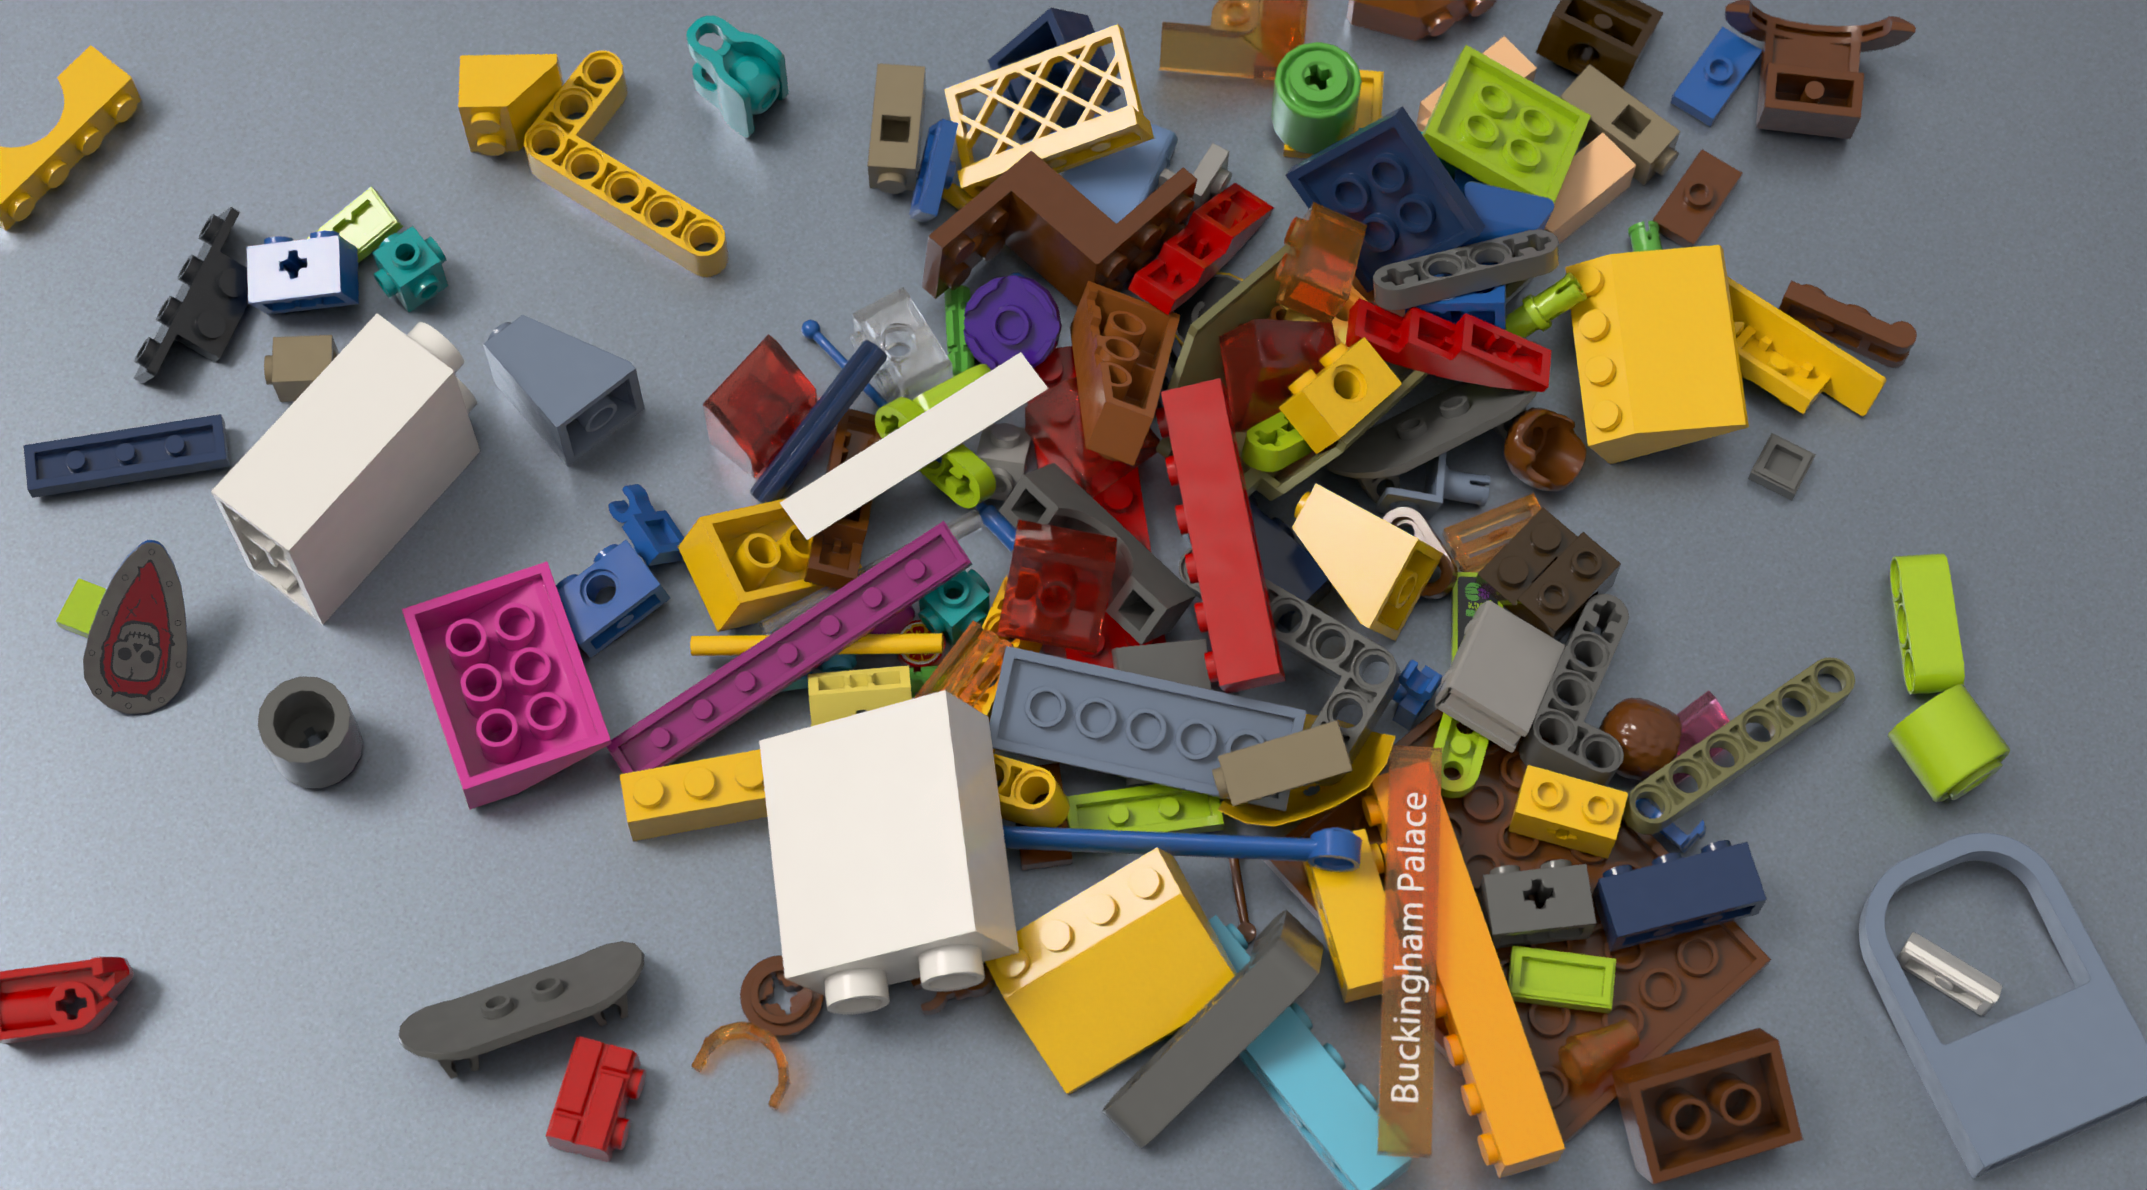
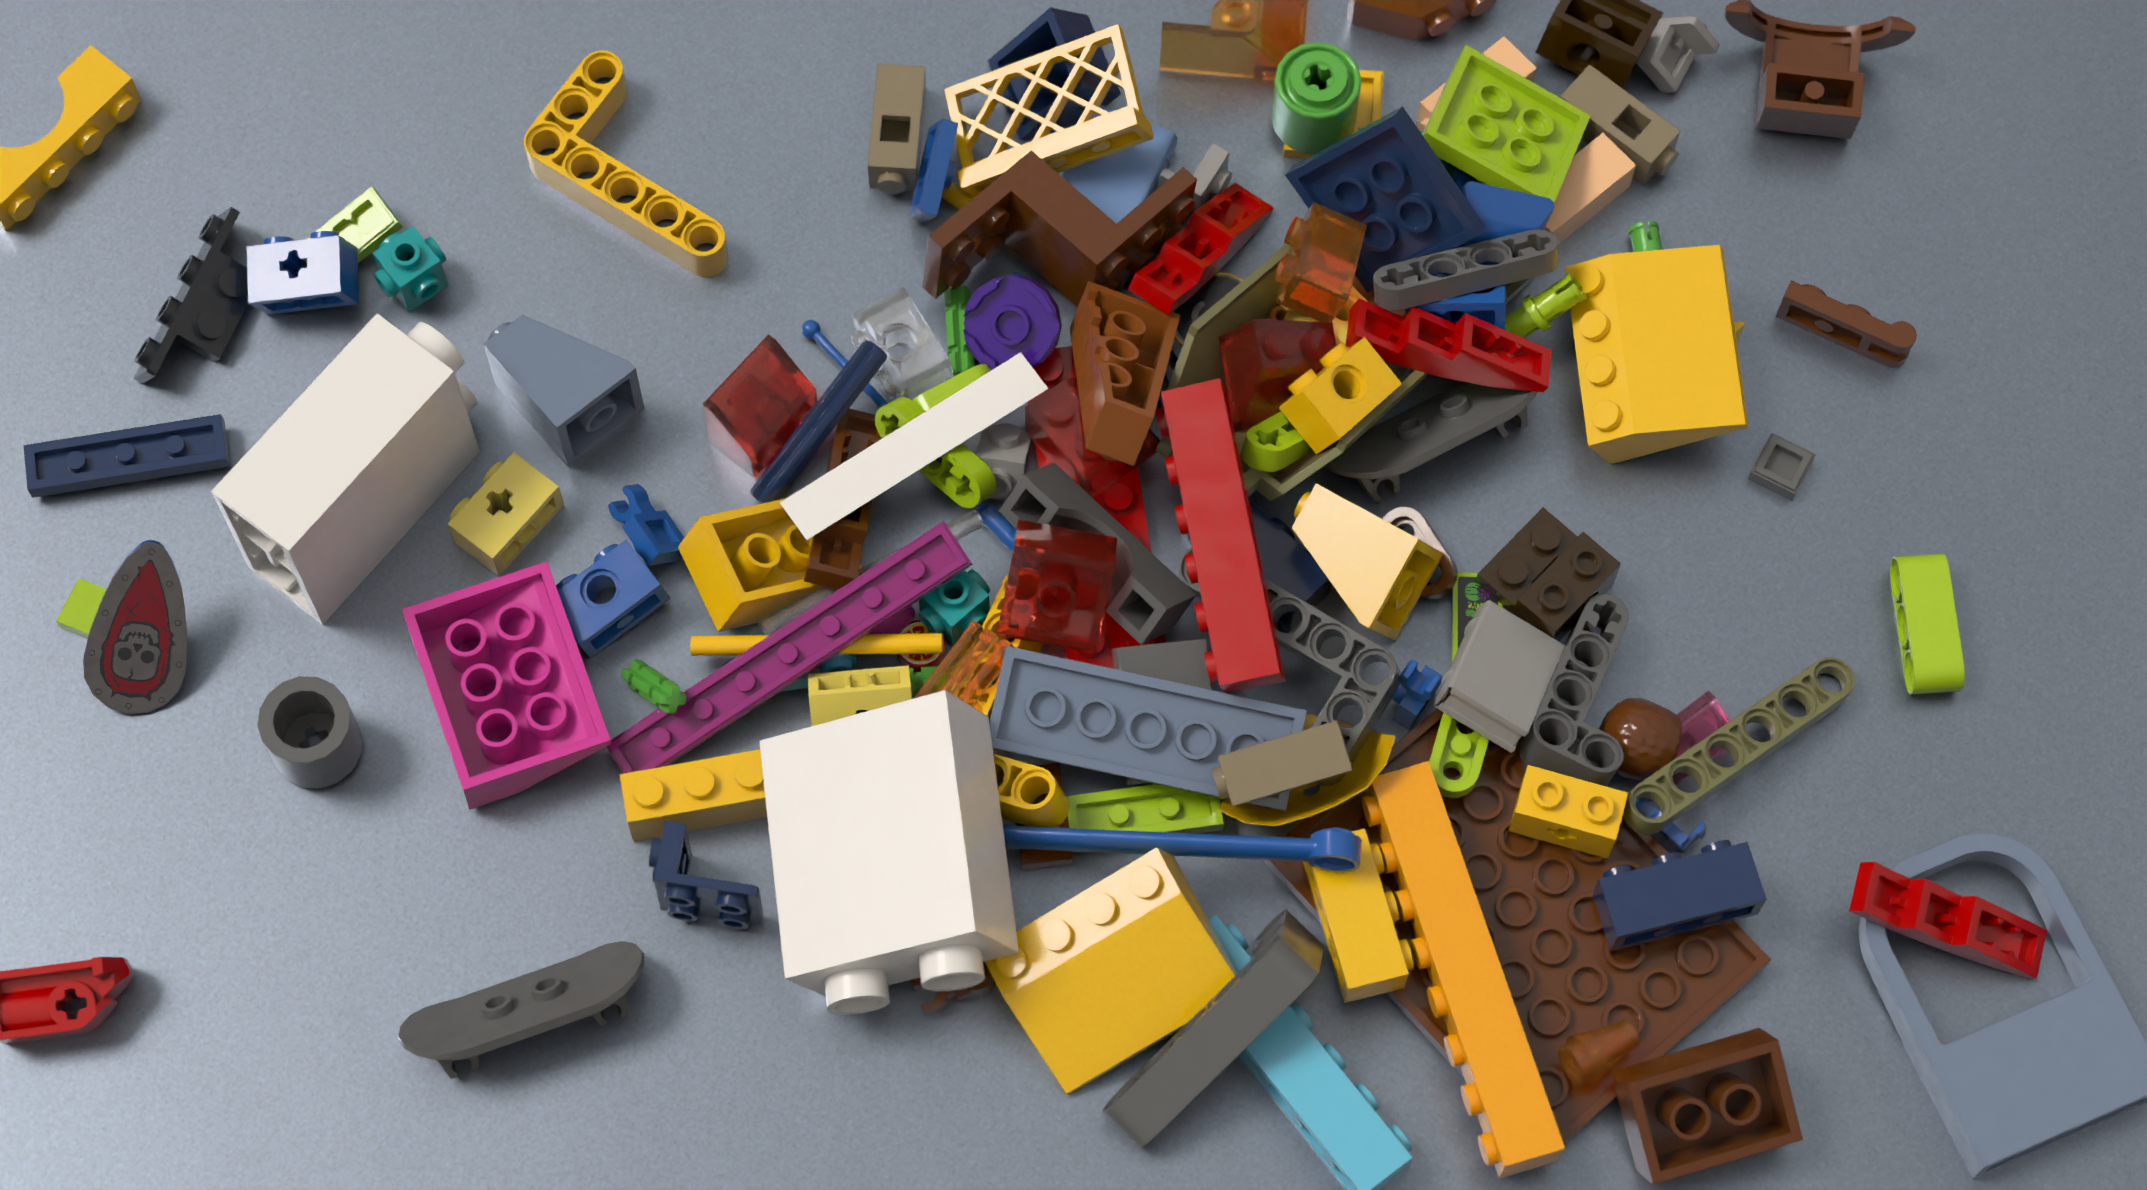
dark tan brick [264,335,339,402] -> none
yellow slope [458,54,564,156] -> none
red brick [545,1037,646,1162] -> none
teal piece [686,15,789,138] -> none
clear orange helmet [691,1021,791,1111] -> none
reddish brown gear [740,955,823,1038] -> none
reddish brown hinge [1228,858,1257,944] -> none
sand blue bracket [1376,452,1490,521] -> none
clear orange tile [1376,745,1442,1158] -> none
clear orange tile [1442,493,1541,573] -> none
dark grey brick [1478,860,1596,948] -> none
reddish brown hair [1504,407,1587,491] -> none
lime tile [1507,946,1616,1013] -> none
reddish brown plate [1652,149,1743,248] -> none
blue plate [1670,26,1763,127] -> none
yellow bracket [1727,276,1886,416] -> none
lime piece [1887,684,2010,802] -> none
white slope [1897,932,2002,1016] -> none
none -> light yellow brick [448,452,564,577]
none -> bright green axle [621,659,686,714]
none -> dark blue bracket [649,821,763,929]
none -> light grey bracket [1637,16,1720,93]
none -> red slope [1849,862,2047,979]

